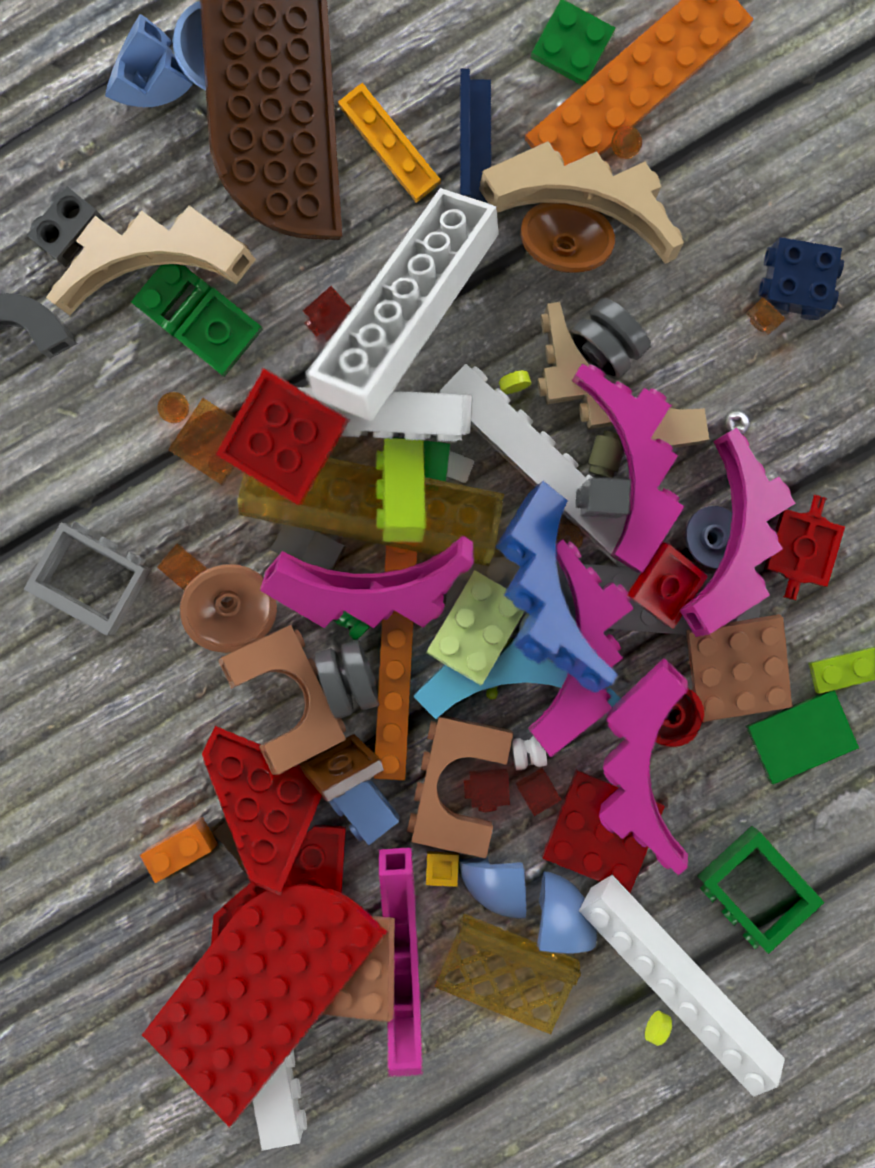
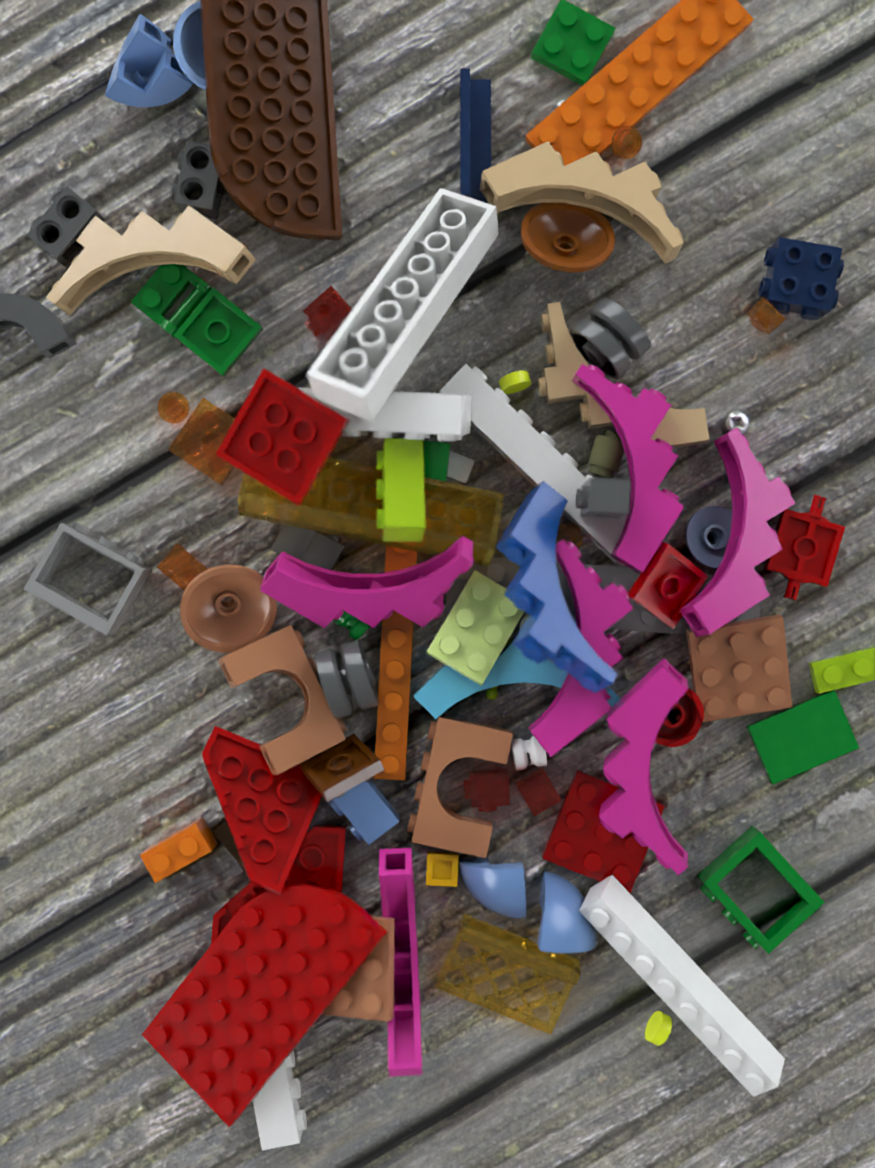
light orange plate [338,83,441,203] -> none
none -> dark grey brick [172,141,224,219]

